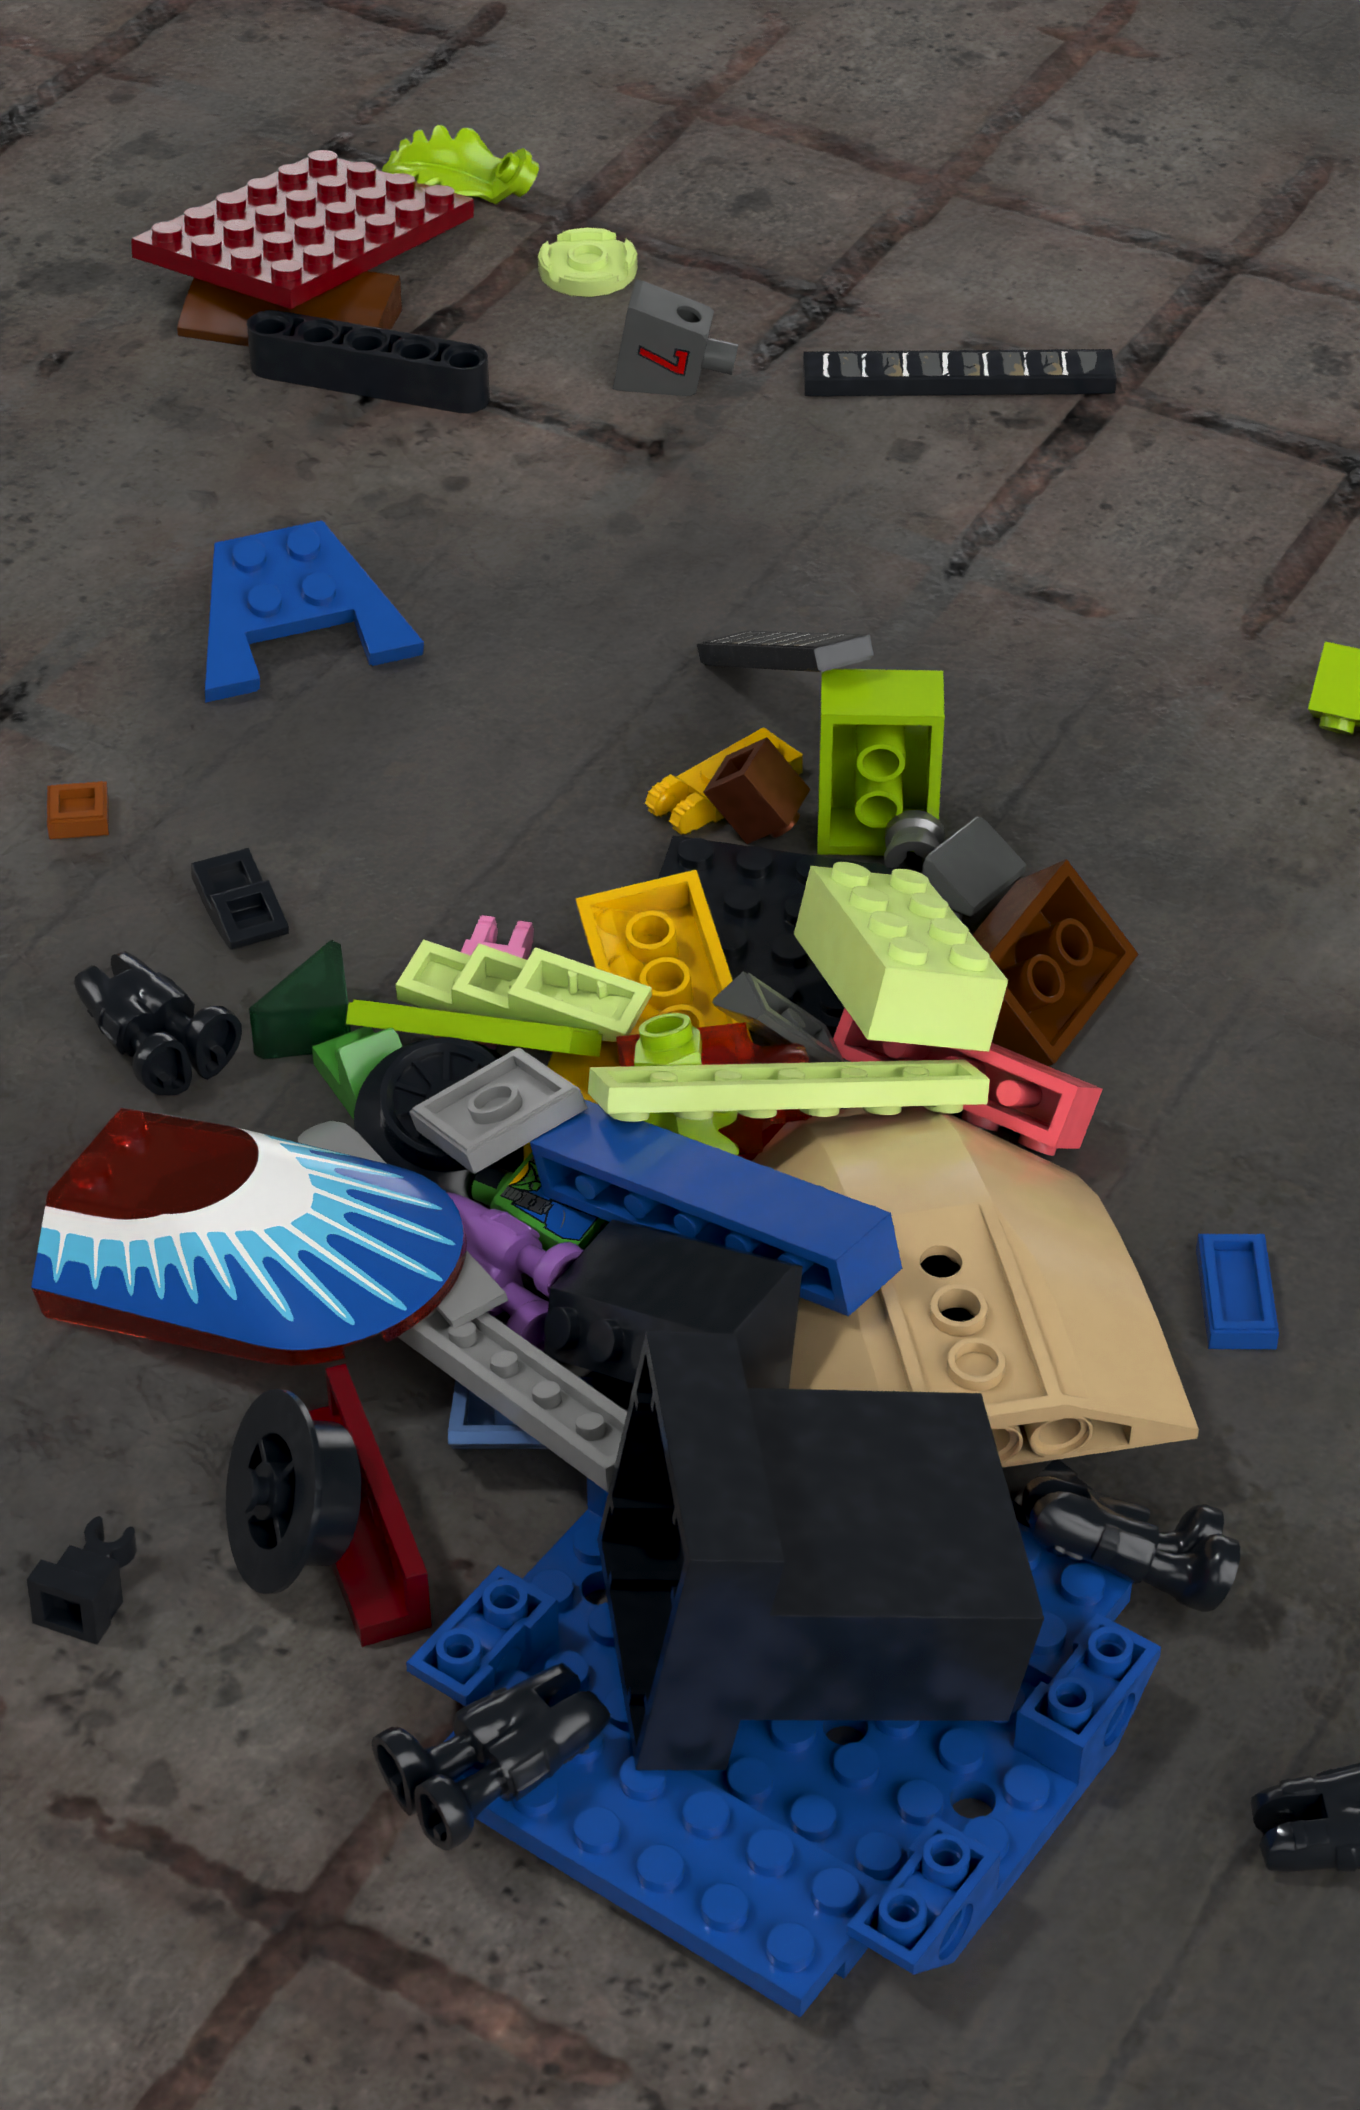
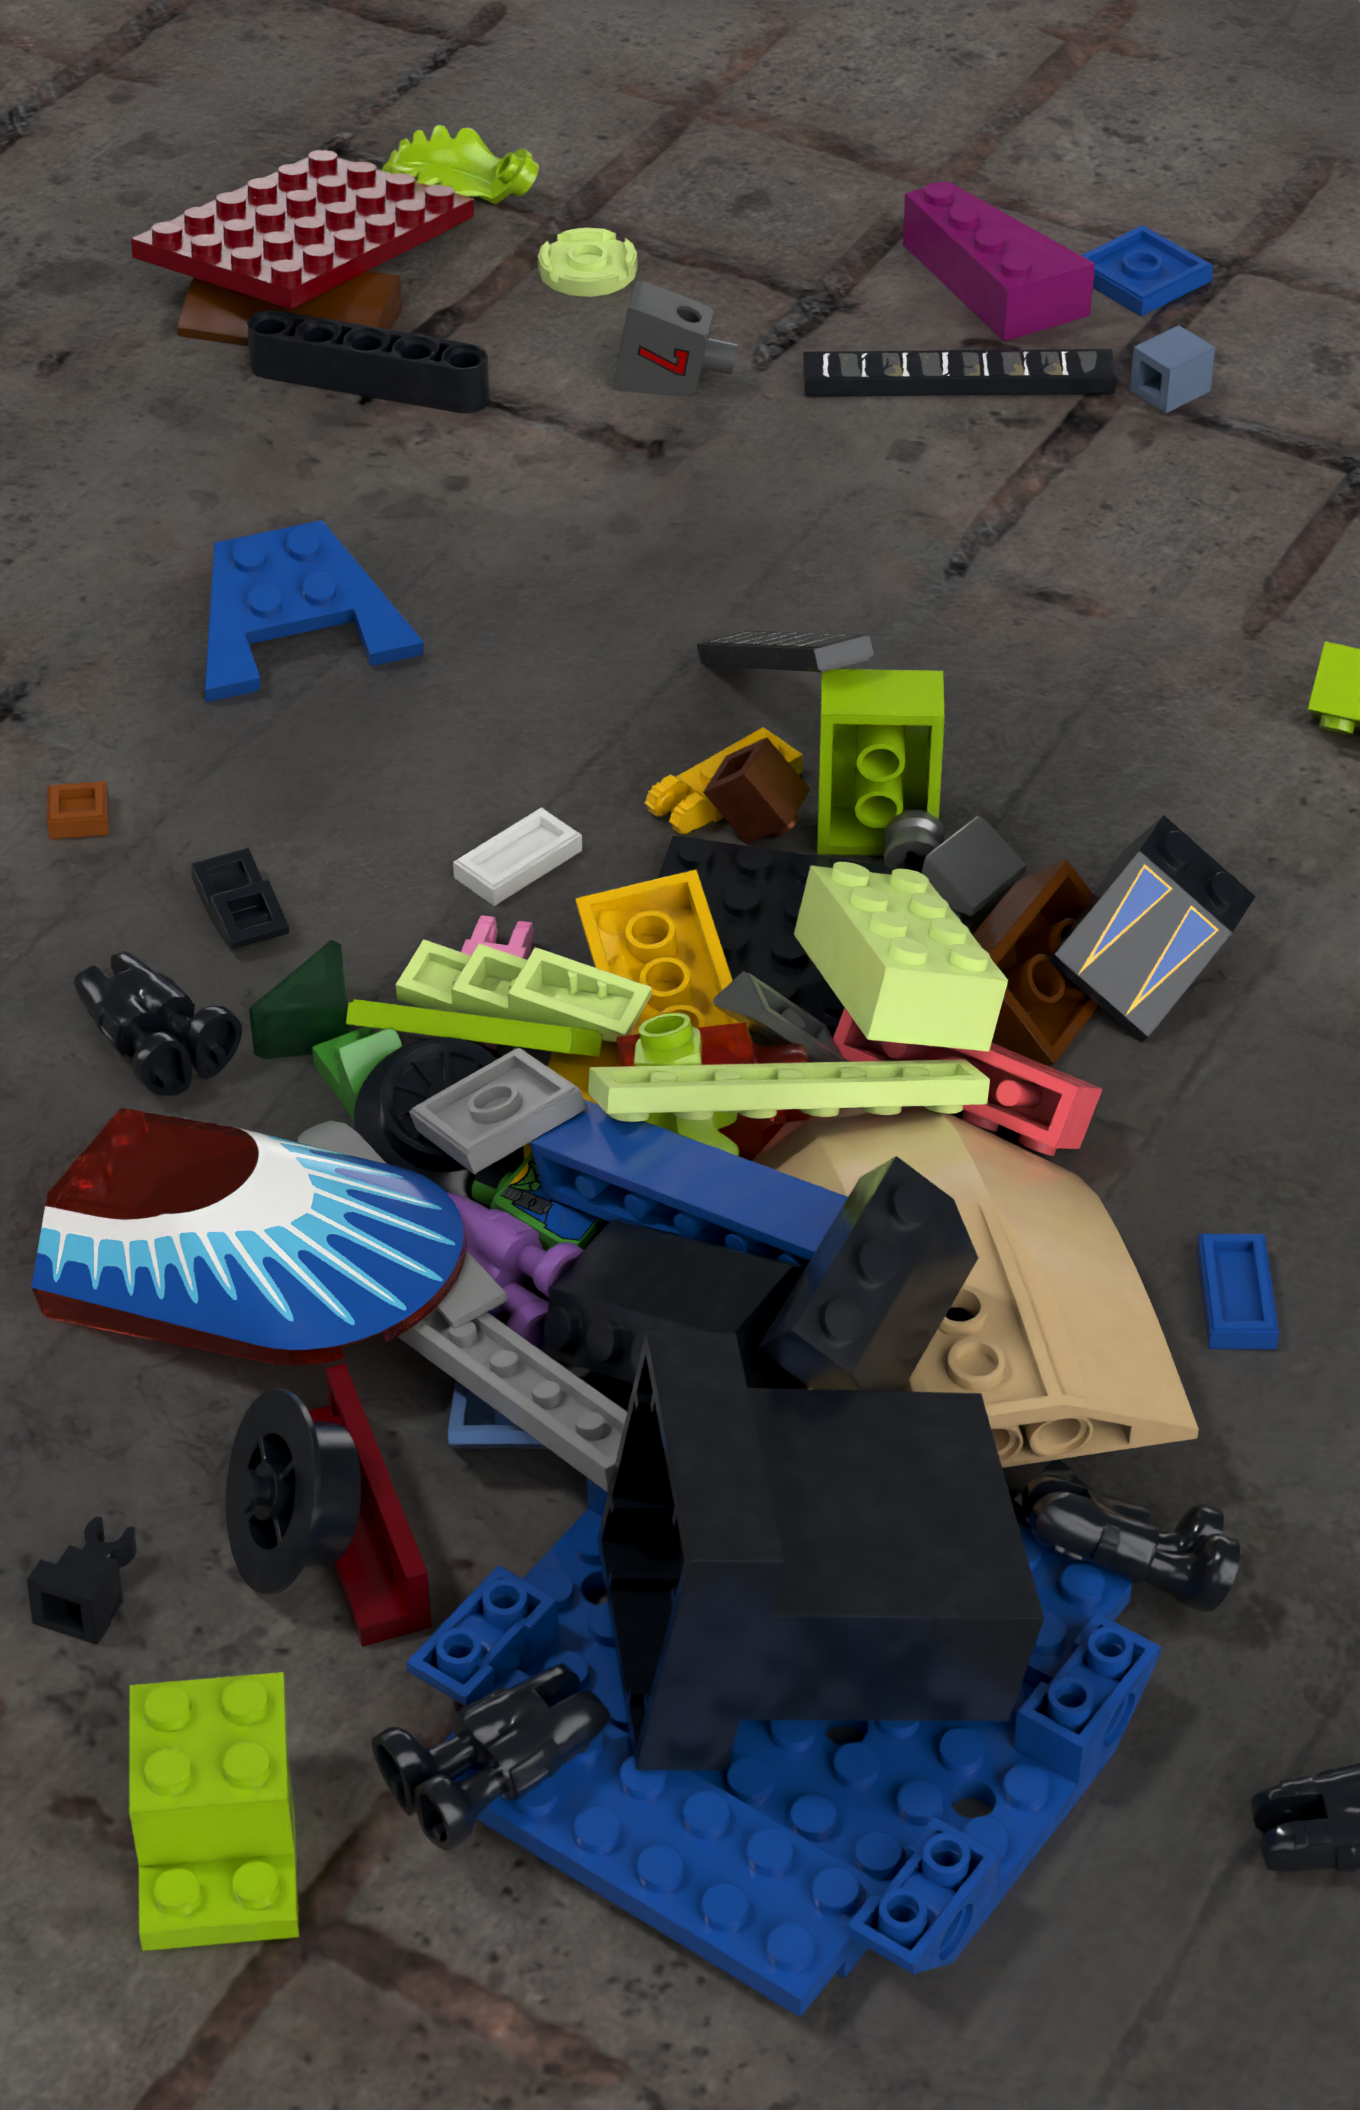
none -> lime bracket [129,1672,299,1951]
none -> white tile [453,808,582,906]
none -> black slope [757,1156,978,1391]
none -> magenta wedge [903,181,1095,341]
none -> slope [1048,815,1256,1043]
none -> blue tile [1081,225,1213,316]
none -> sand blue brick [1130,325,1215,414]

